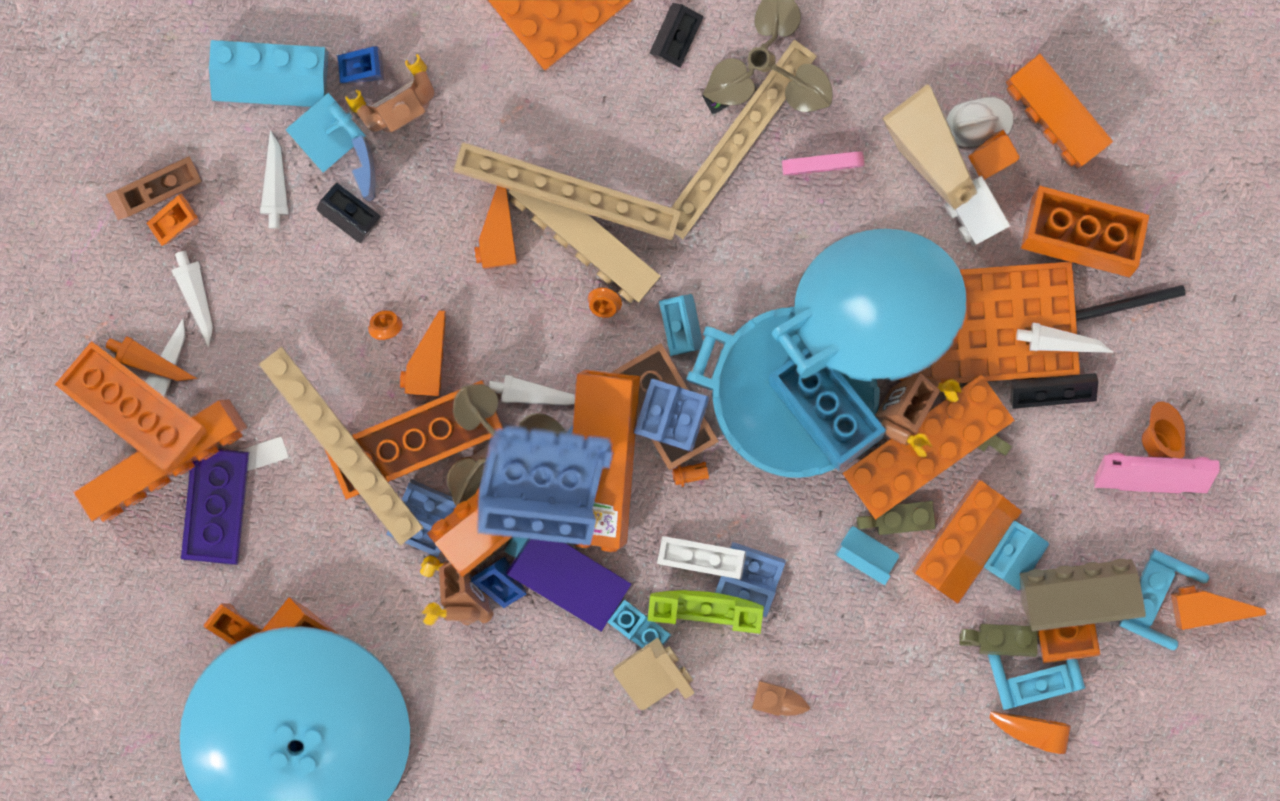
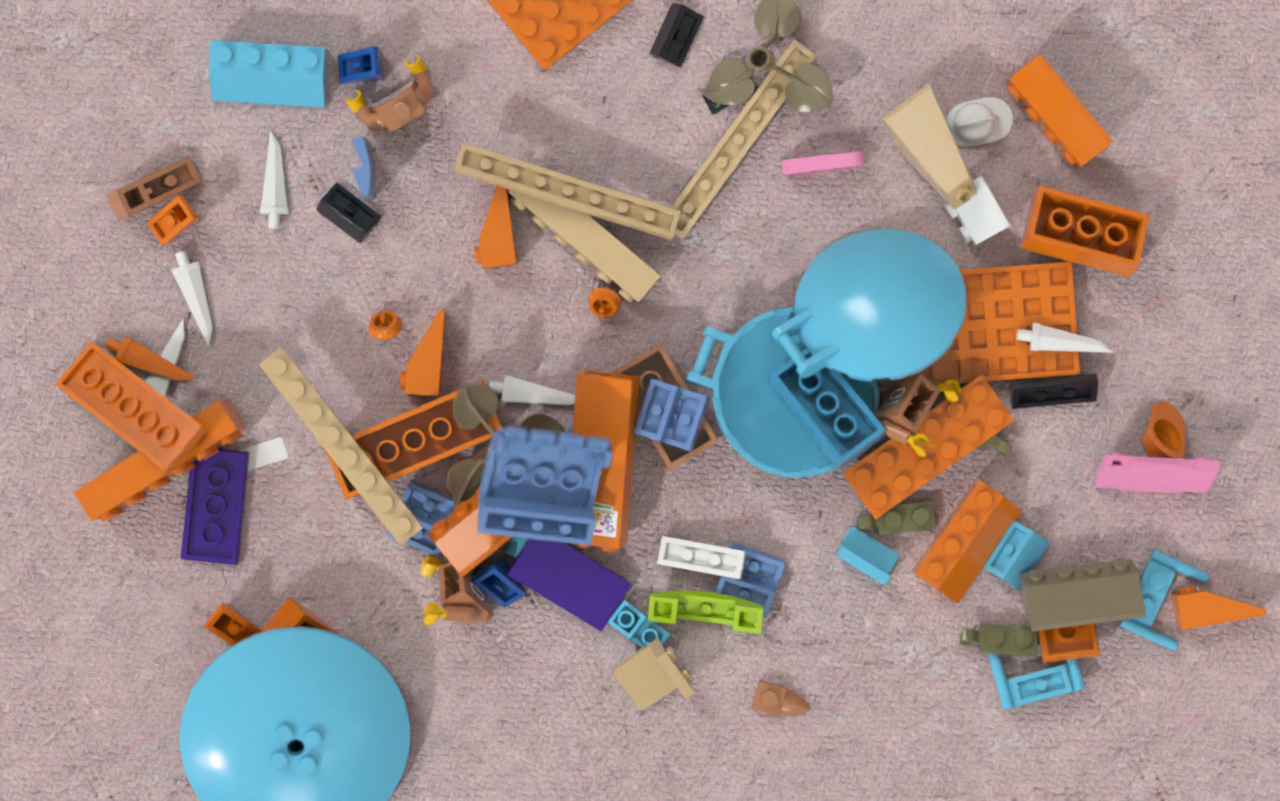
medium azure plate [285,93,366,173] -> none
medium azure slope [659,294,703,356] -> none
orange pin [672,462,709,487] -> none
orange slope [968,129,1020,180] -> none
orange piece [990,711,1071,754] -> none
black bar [1075,285,1186,322] -> none

